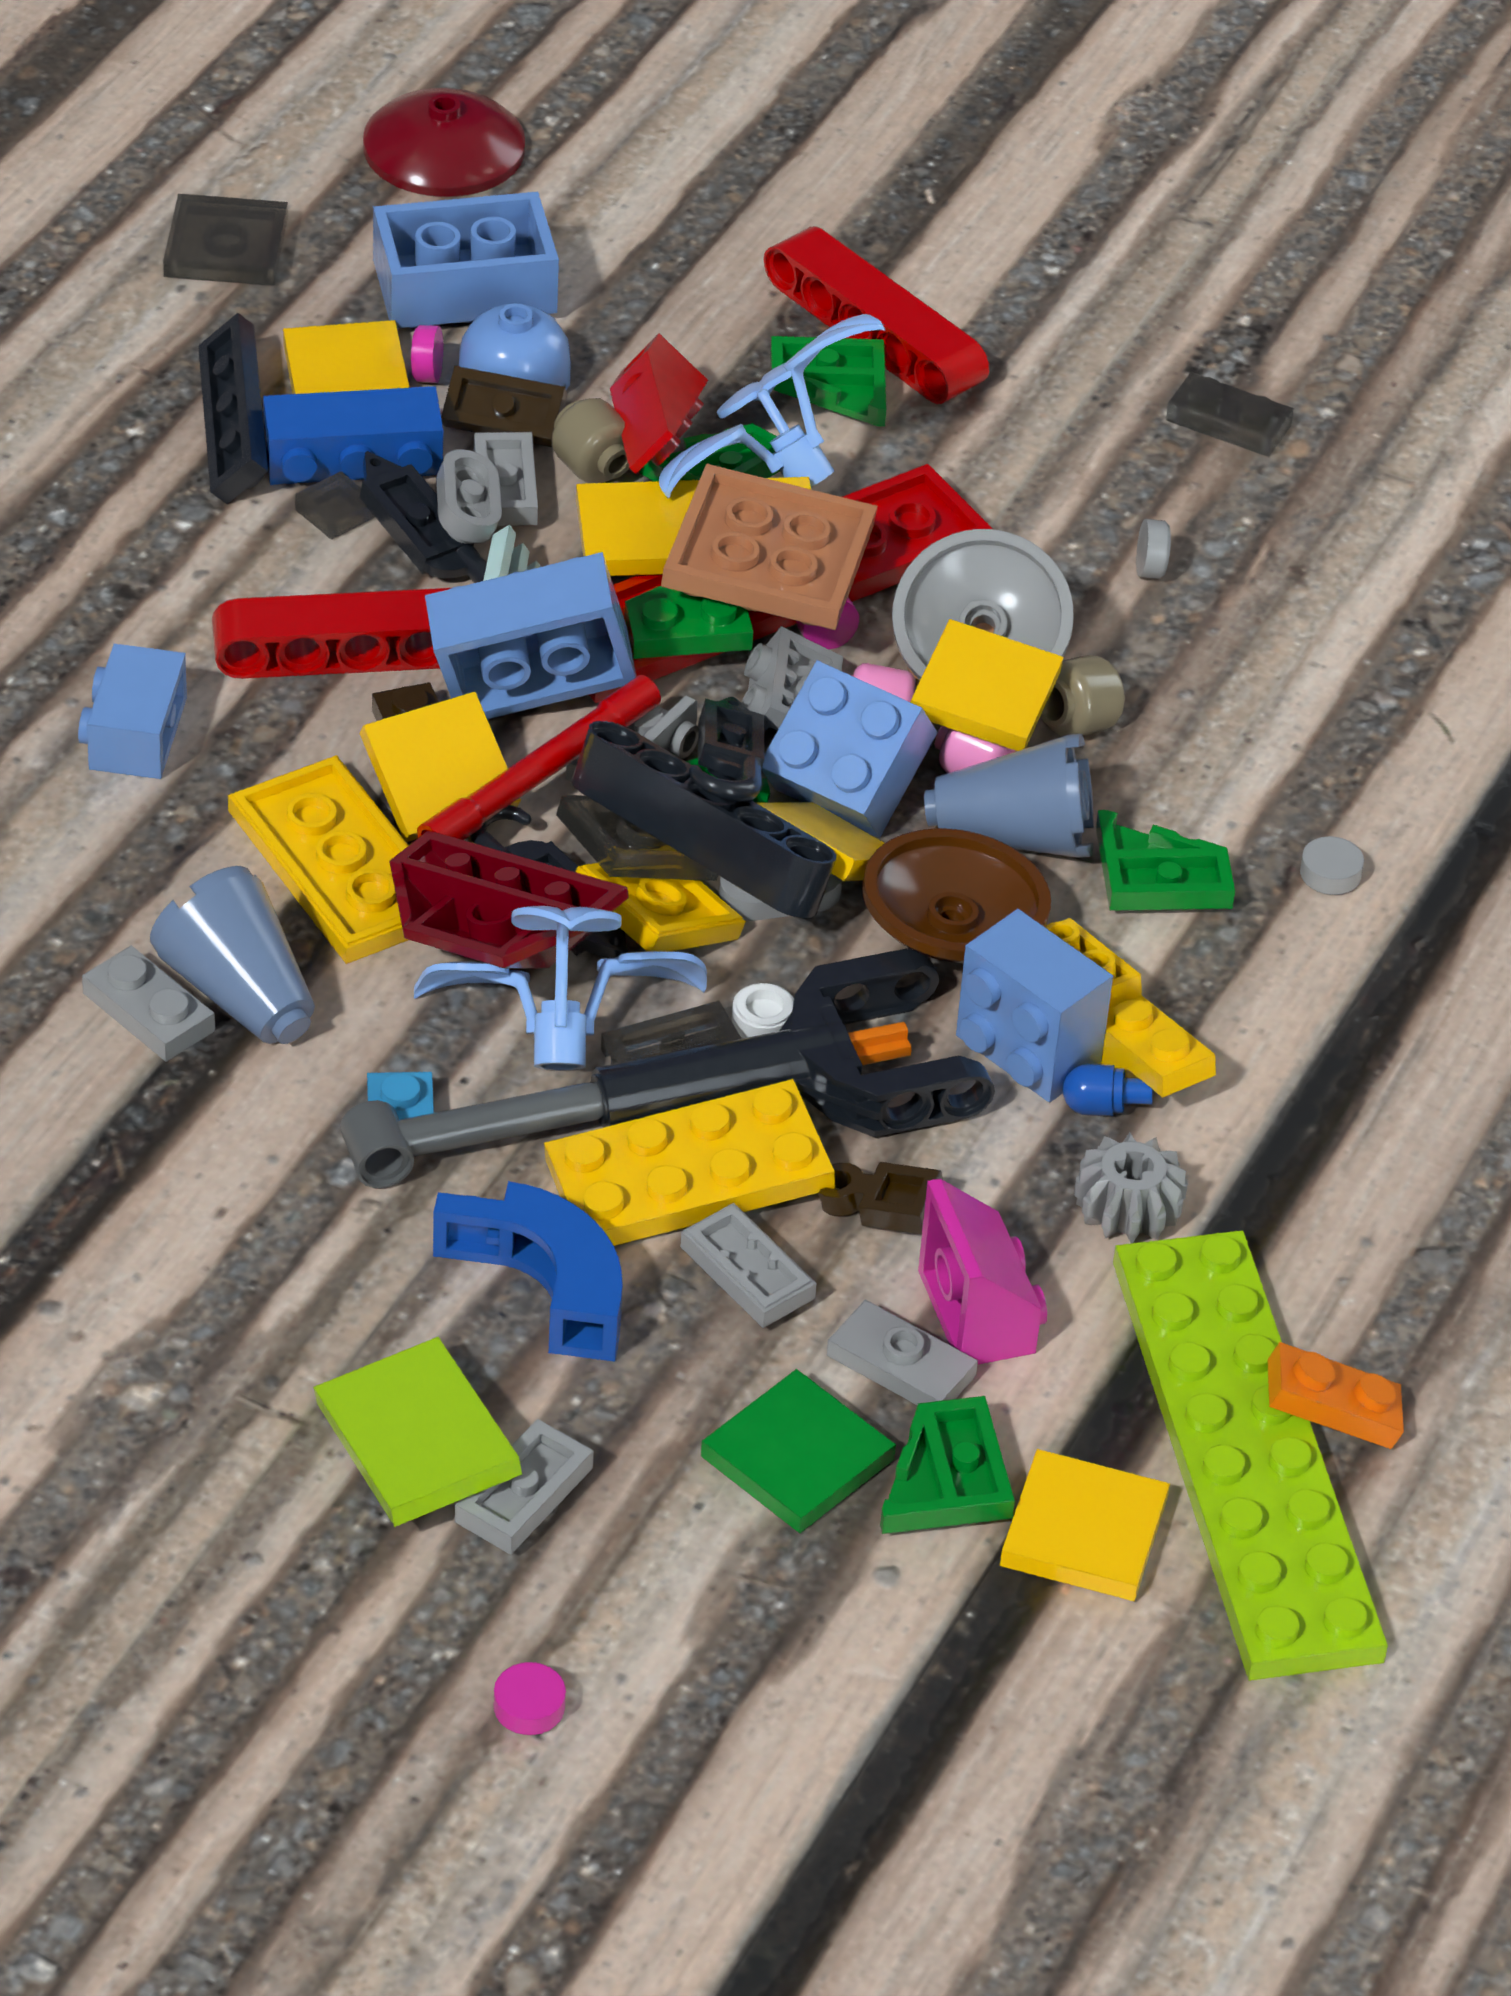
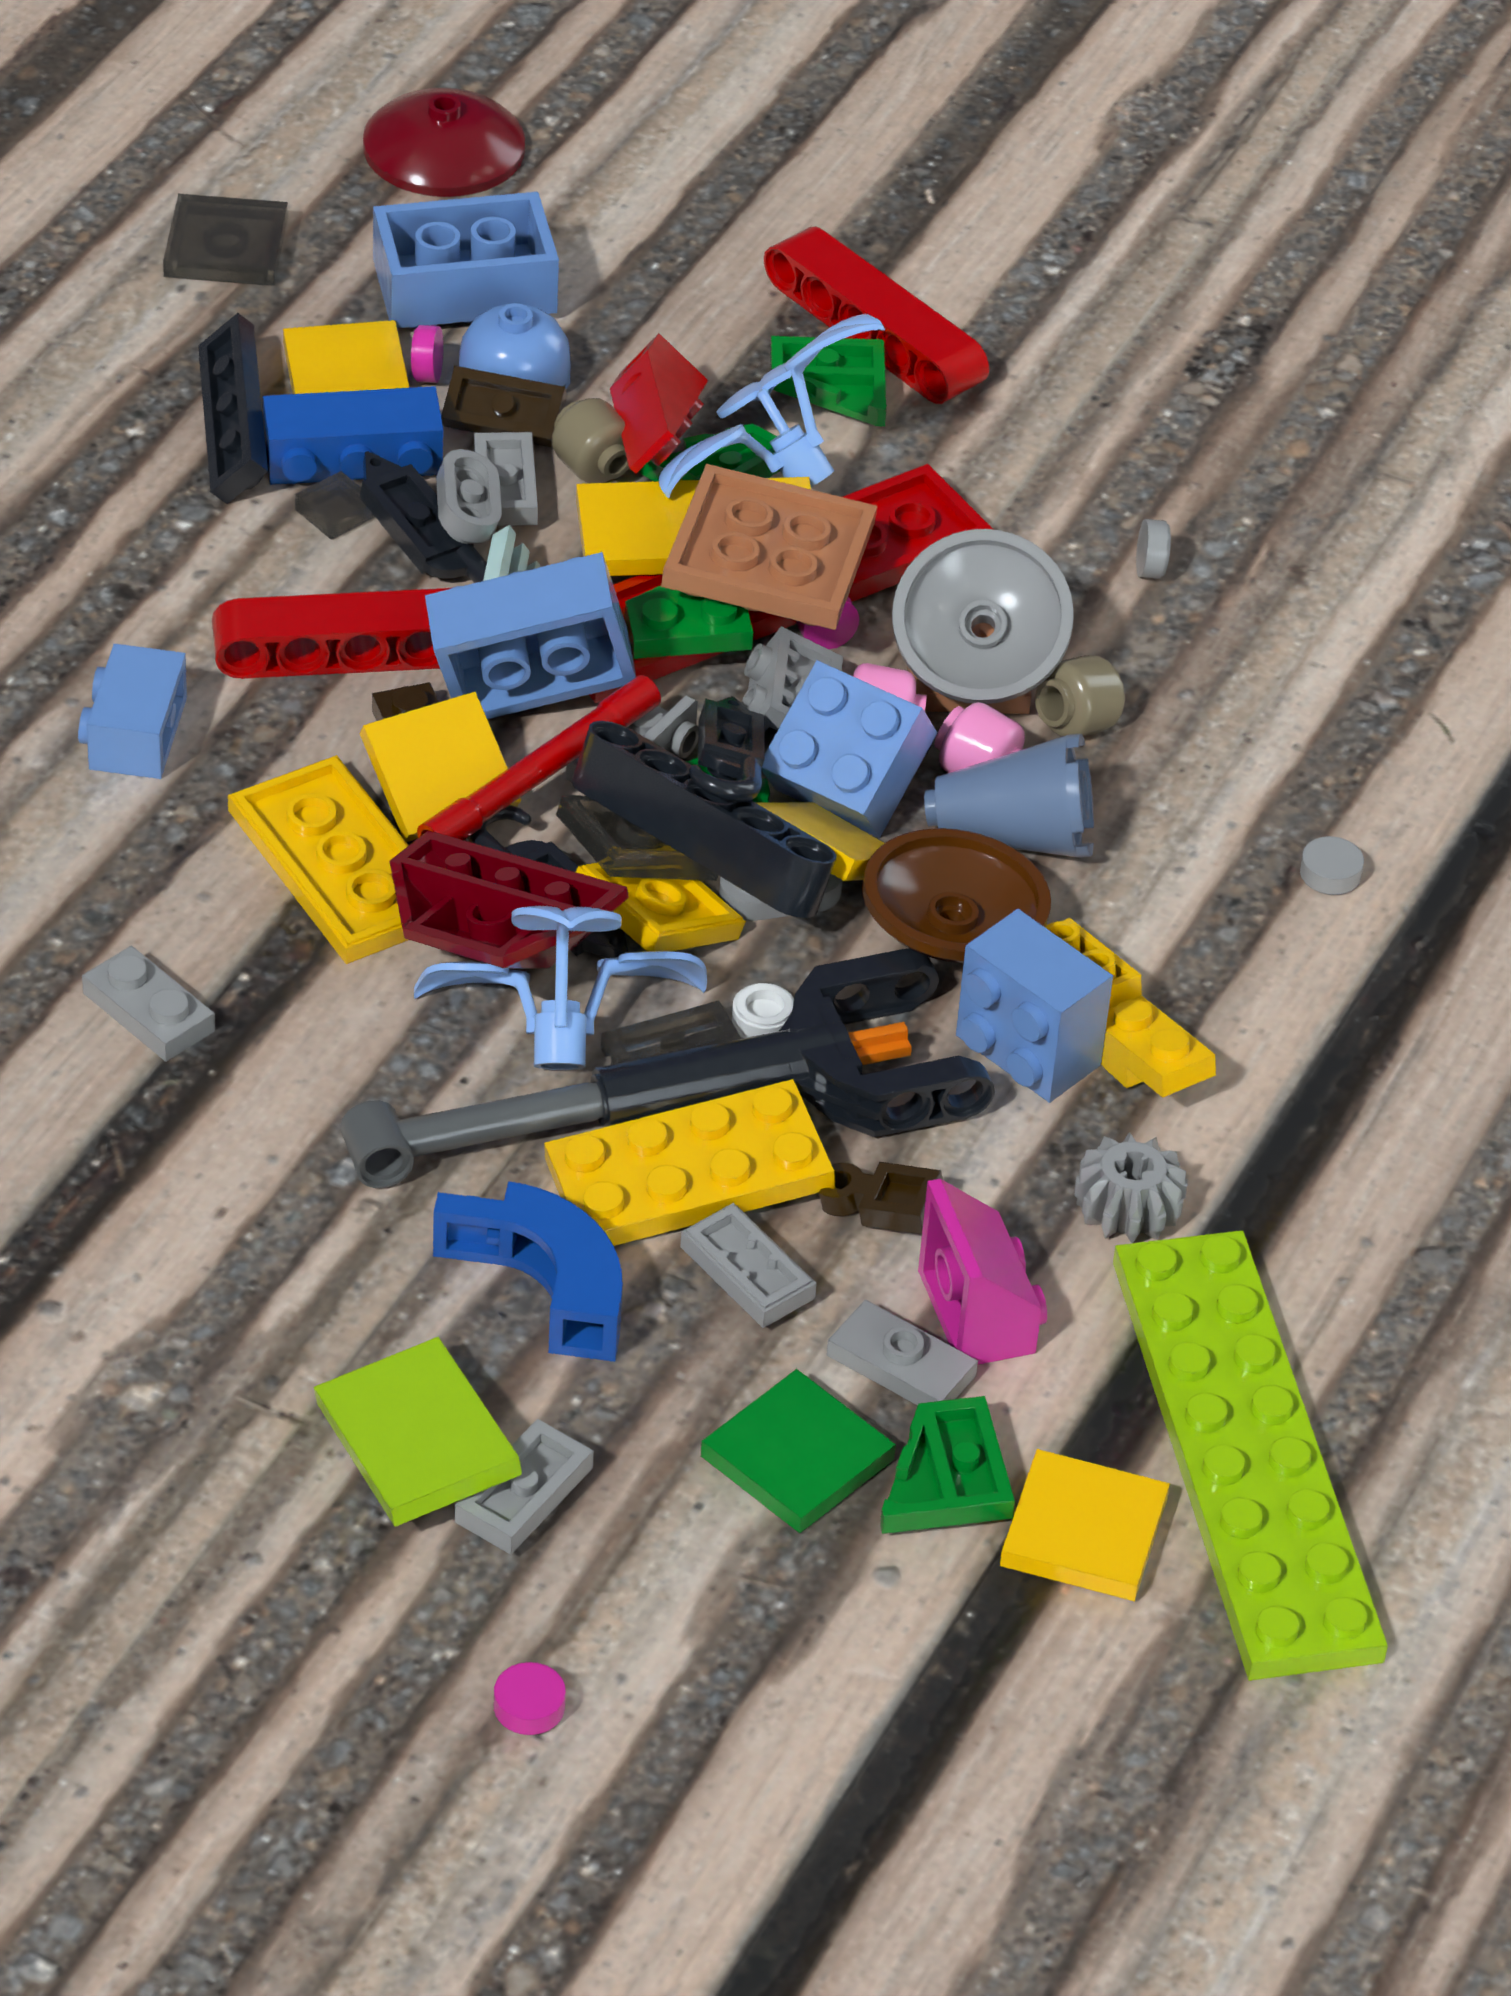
sand blue cone [150,866,315,1044] -> none
dark azure plate [367,1072,434,1120] -> none
yellow tile [911,619,1064,751] -> none
blue cylinder [1063,1064,1153,1116] -> none
green wing [1096,810,1235,911] -> none
clear smoke plate [1166,372,1294,457] -> none
orange plate [1267,1342,1404,1449] -> none

